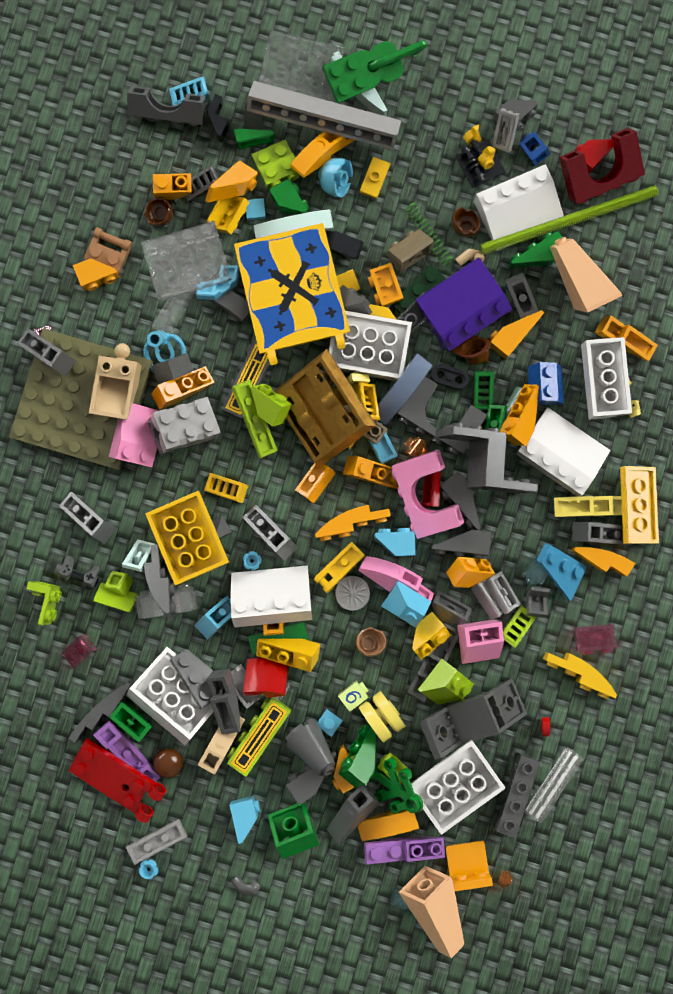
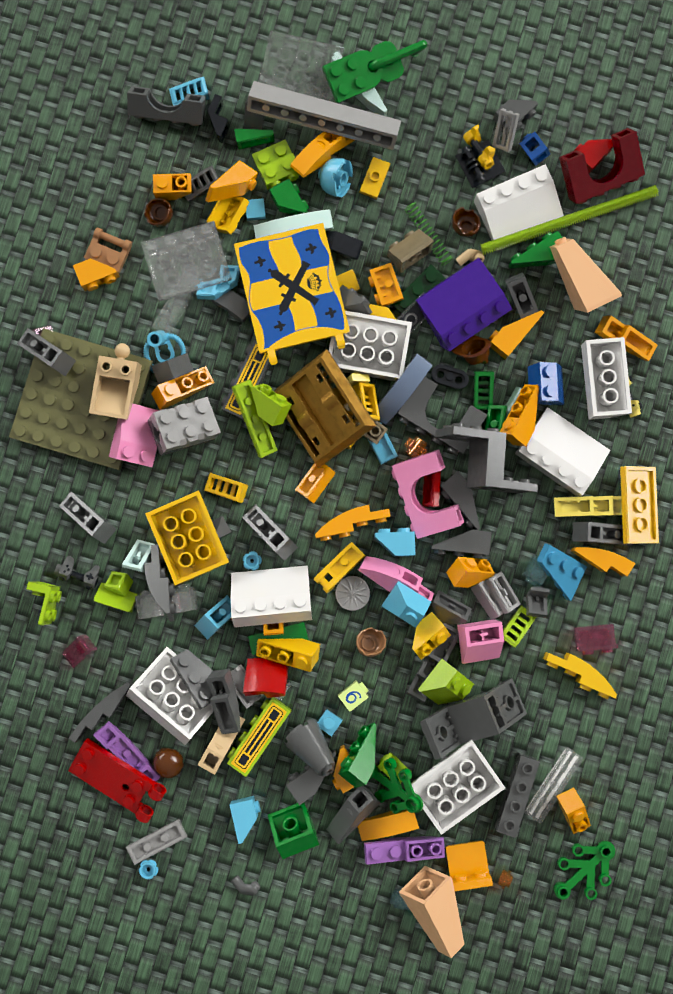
green slope [109,702,152,742] -> none
light orange slope [343,456,399,490] -> none
light yellow wheel [358,691,406,743] -> none
red tile [541,717,550,737] -> none
none -> green plant [554,841,615,900]
none -> light orange slope [556,788,591,834]

